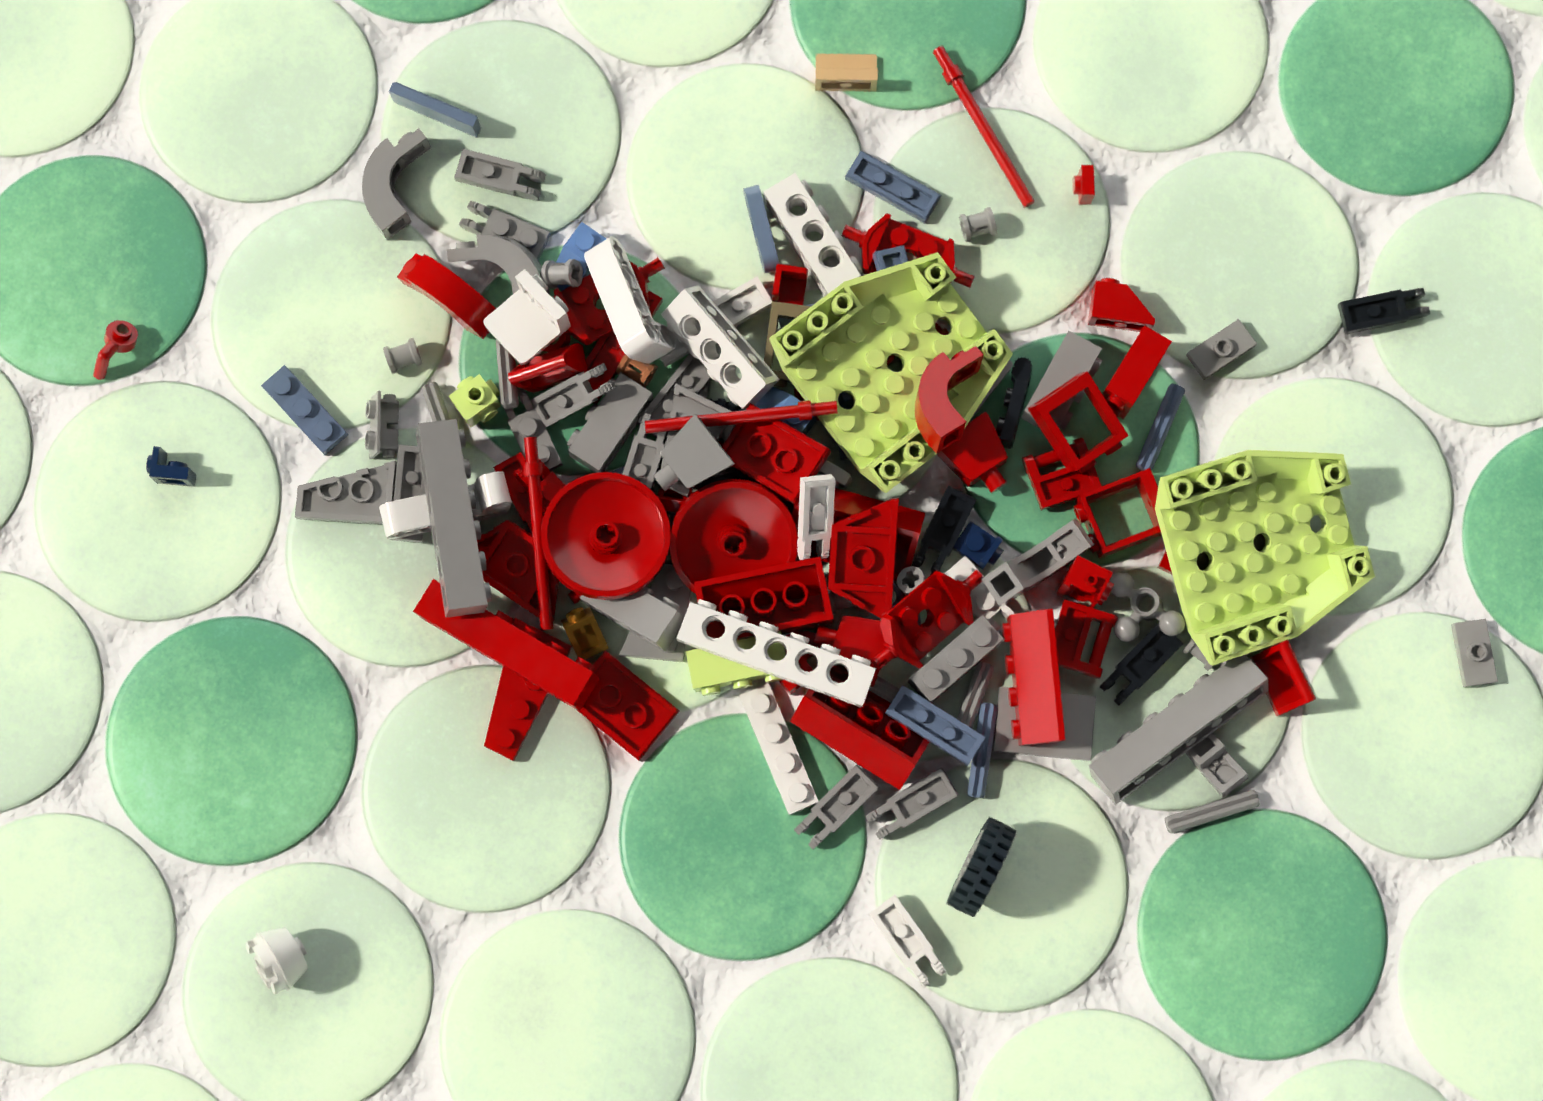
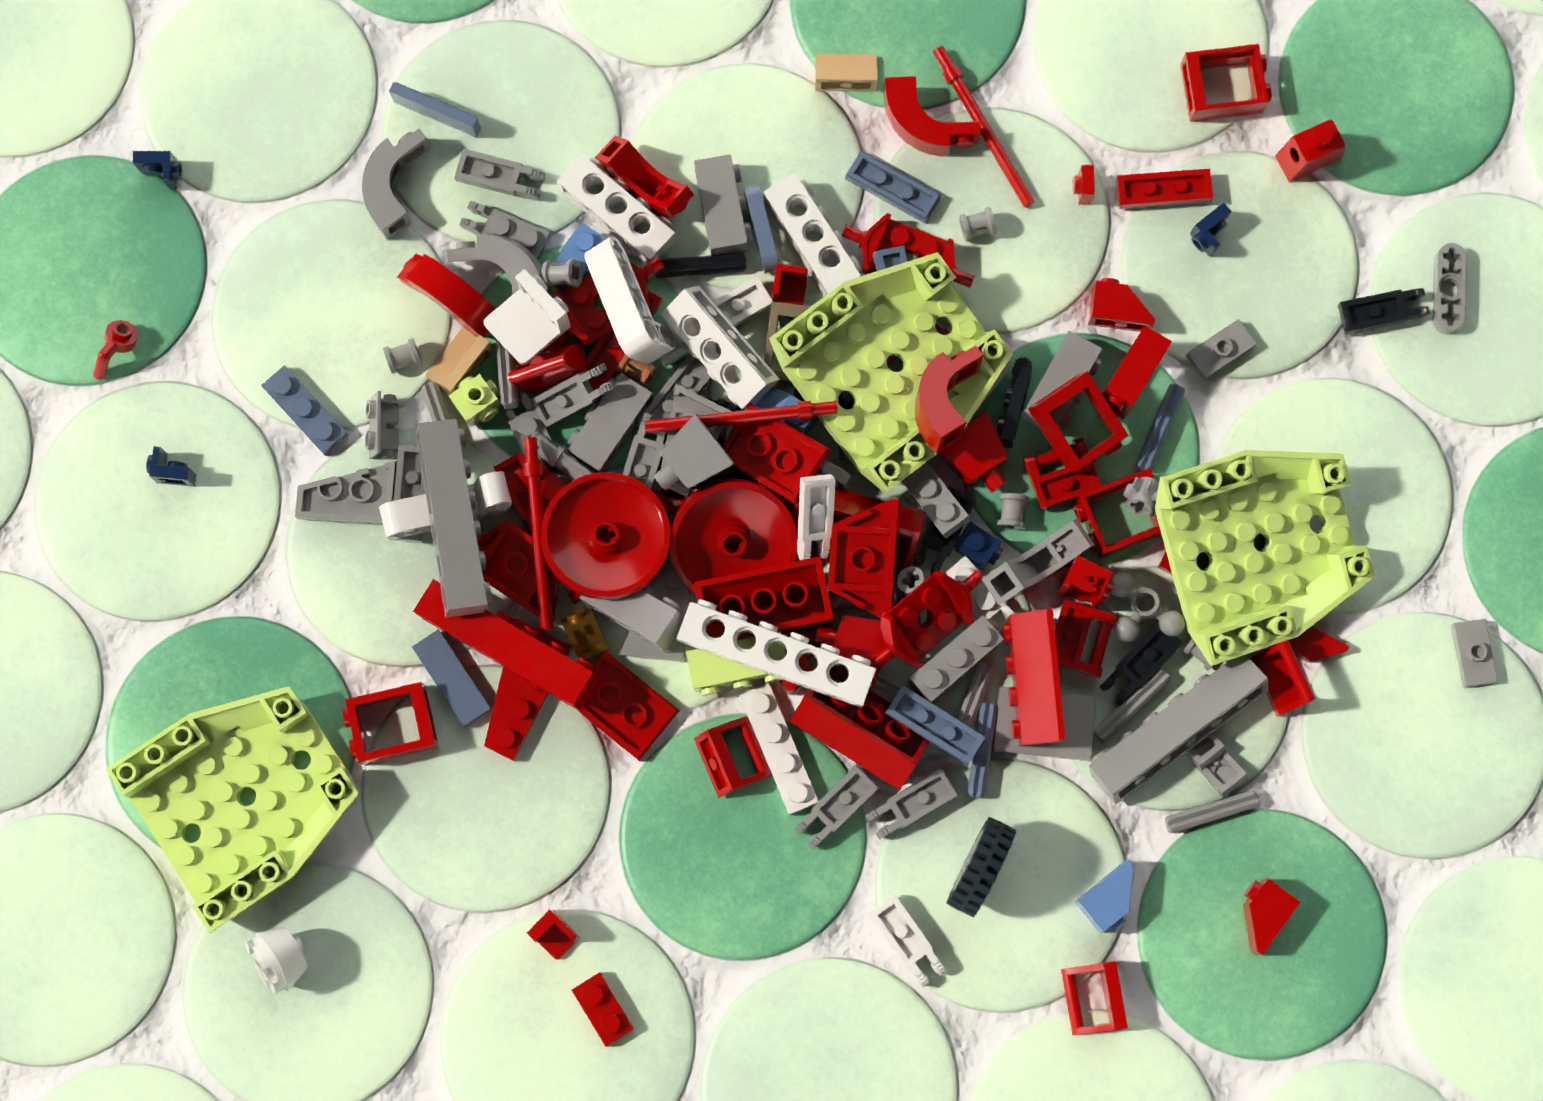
none -> yellowish green wedge [106,686,359,933]
none -> dark blue bracket [132,151,182,189]
none -> red window [342,682,439,765]
none -> sand blue tile [412,629,492,727]
none -> tan panel [426,328,493,395]
none -> red panel [526,909,580,959]
none -> light grey pin [531,429,595,480]
none -> white brick [557,154,676,264]
none -> red plate [572,972,634,1047]
none -> red arch [594,136,694,219]
none -> black axle [655,253,746,278]
none -> light grey brick [694,154,753,255]
none -> red tile [694,716,772,798]
none -> red arch [884,76,981,157]
none -> light grey plate [902,462,971,539]
none -> light grey bush [997,493,1029,530]
none -> red tile [1061,961,1128,1035]
none -> medium blue slope [1075,860,1133,933]
none -> light grey axle [1093,668,1171,743]
none -> red plate [1116,168,1213,209]
none -> light grey gear [1123,477,1159,516]
none -> red window [1180,44,1272,122]
none -> dark blue bracket [1190,202,1232,256]
none -> red slope [1243,878,1300,955]
none -> red torso [1275,119,1346,182]
none -> red tile [1289,626,1349,662]
none -> light grey beam [1432,243,1466,334]

